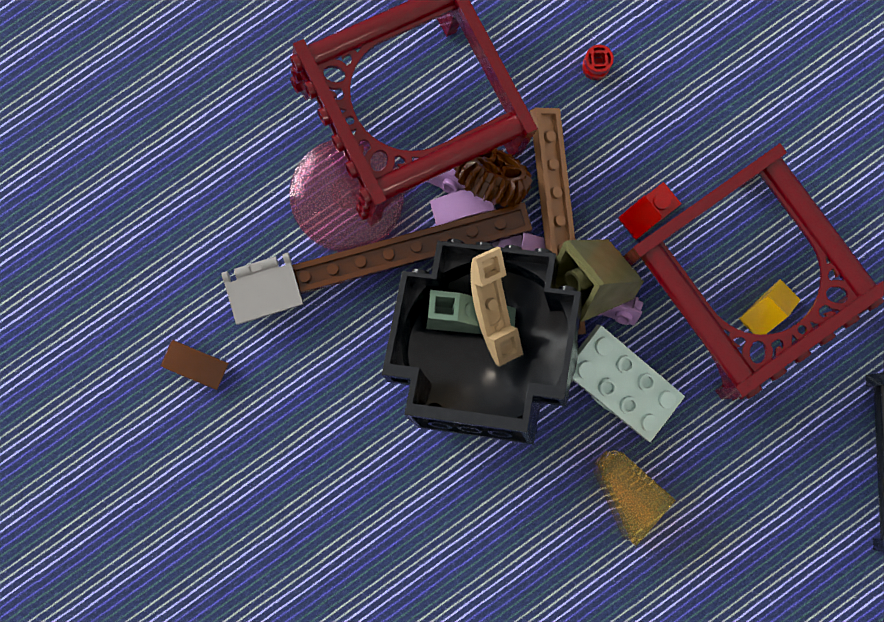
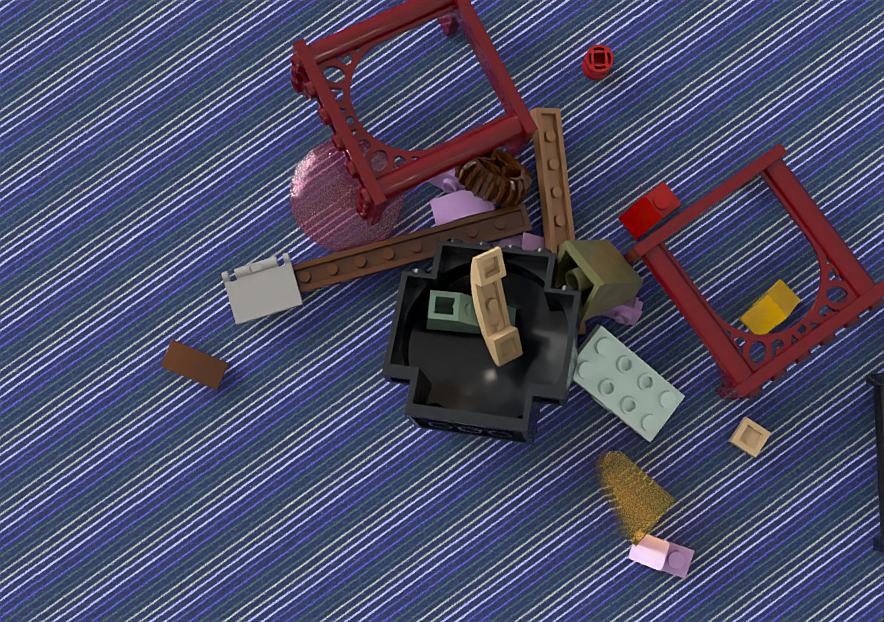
none -> slope [628,530,694,579]
none -> tan plate [728,417,771,458]

